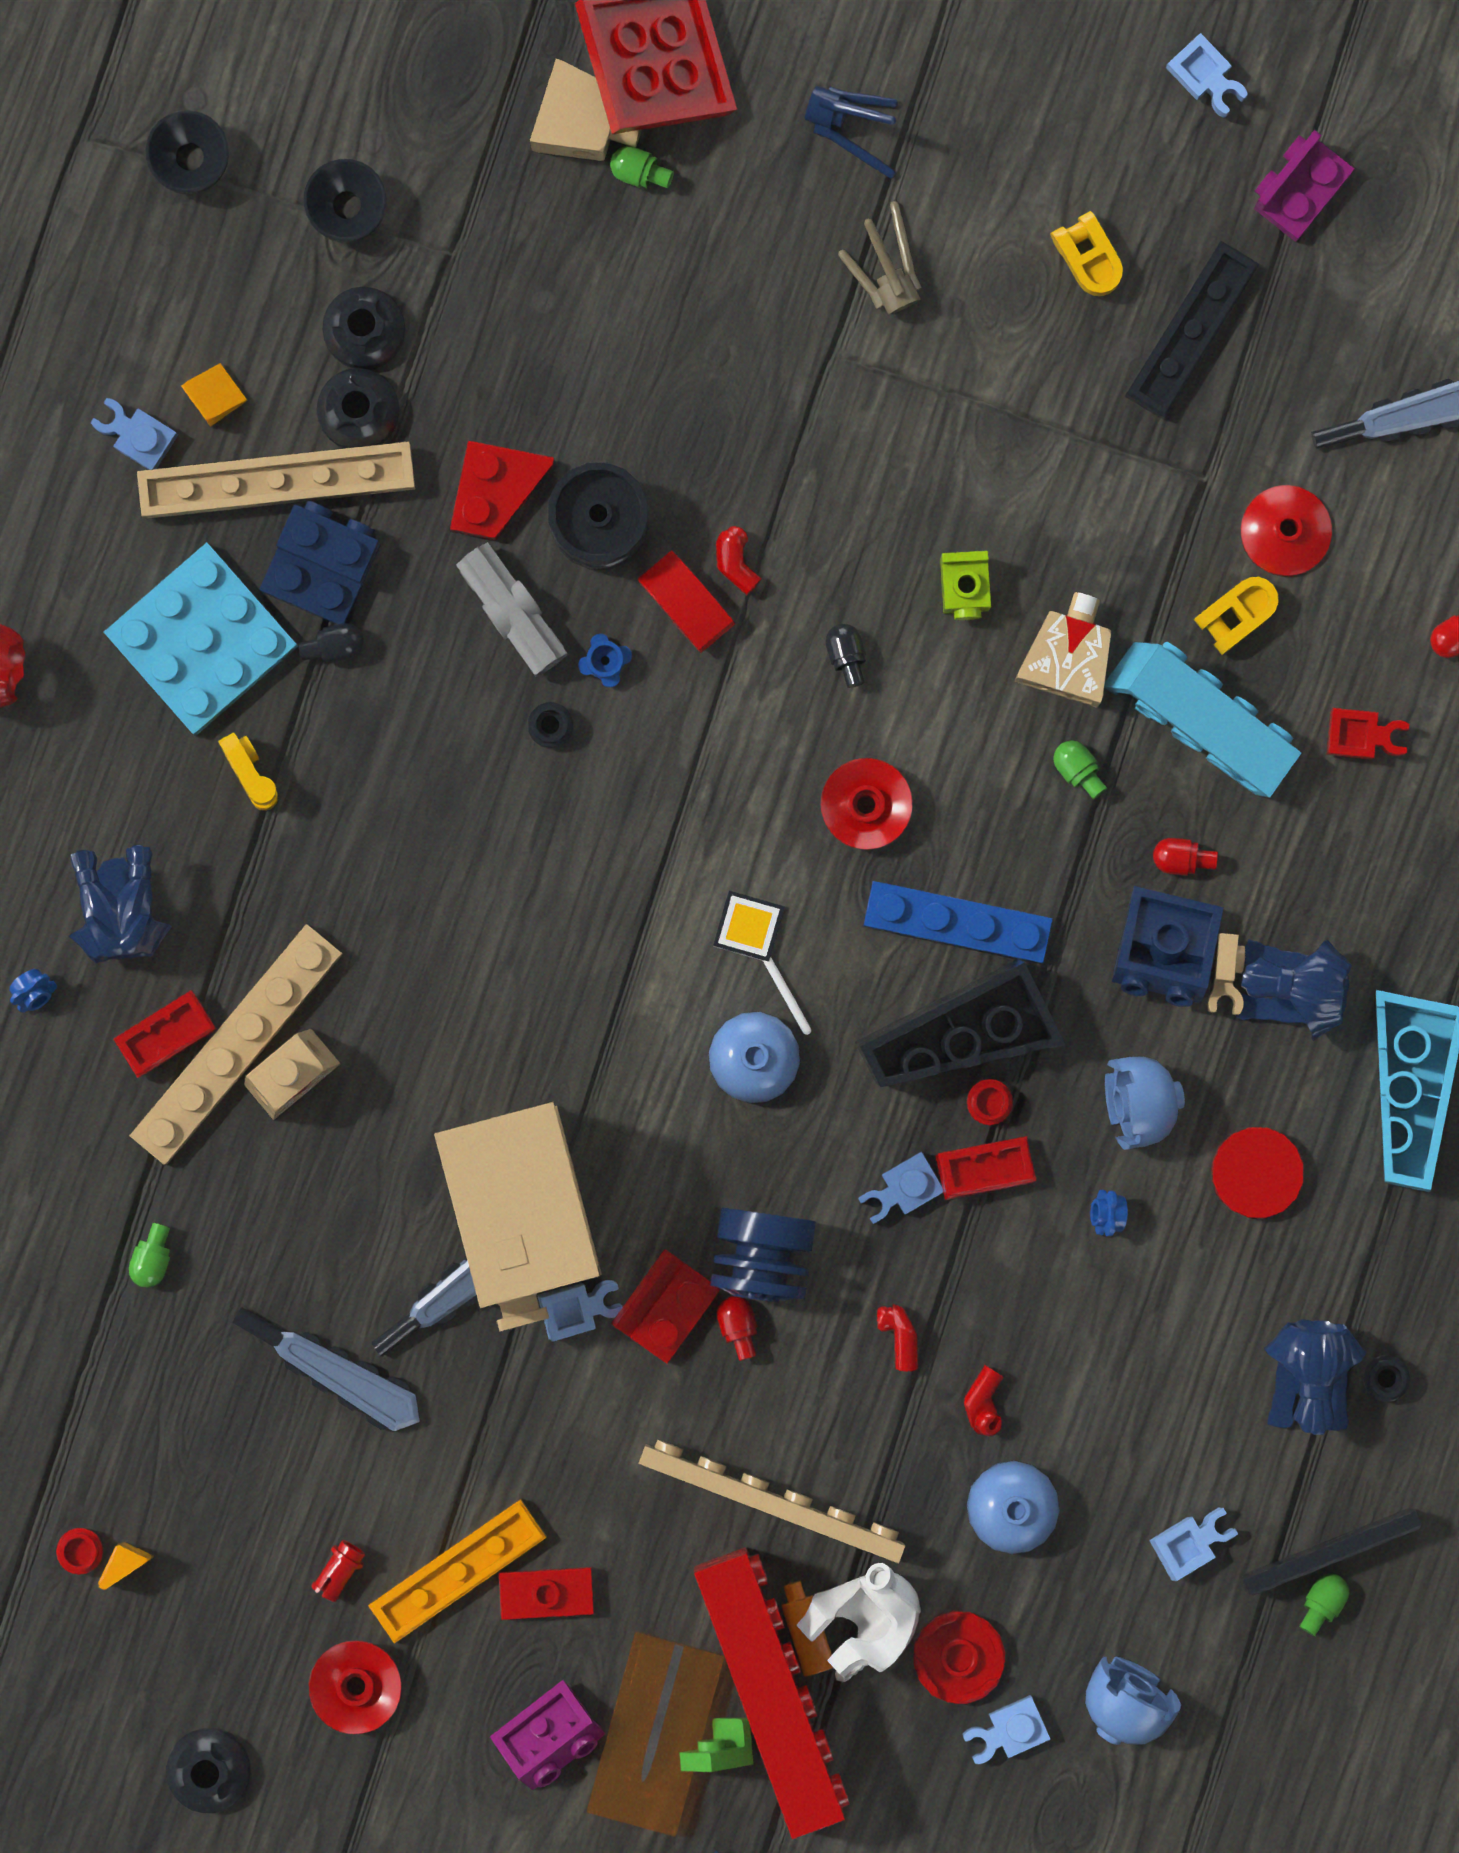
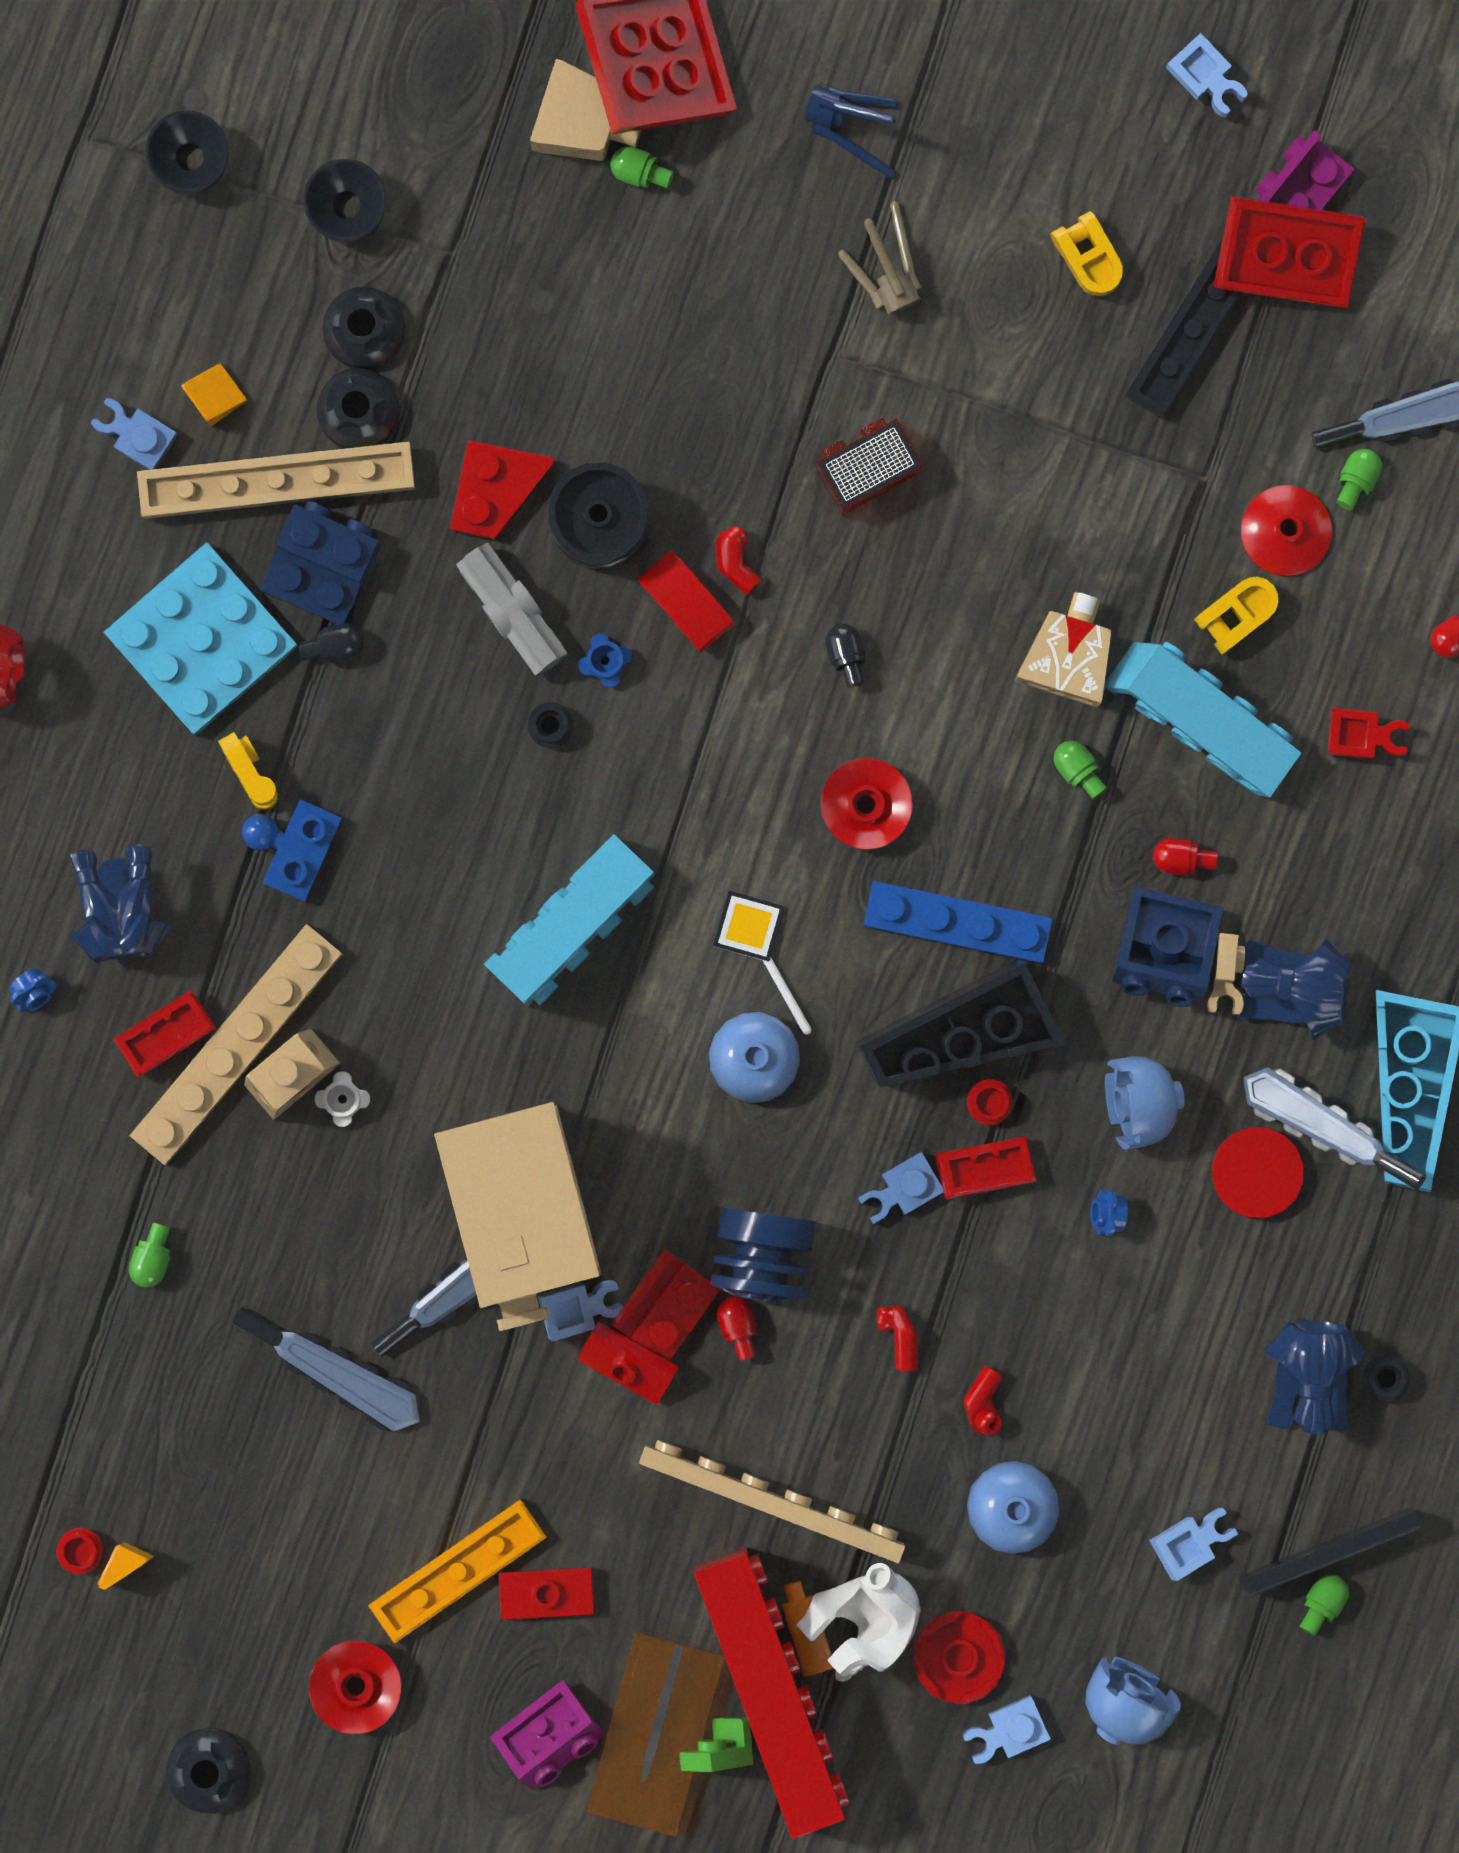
red pin [311,1540,365,1602] -> none
lime brick [940,551,991,620] -> none
none -> blue plate [242,800,342,902]
none -> white plate [315,1072,370,1127]
none -> medium azure wedge [484,834,654,1007]
none -> red plate [577,1321,679,1405]
none -> brick [816,418,923,516]
none -> red tile [1213,196,1366,308]
none -> sword [1243,1067,1426,1190]
none -> bright green cylinder [1336,448,1383,511]

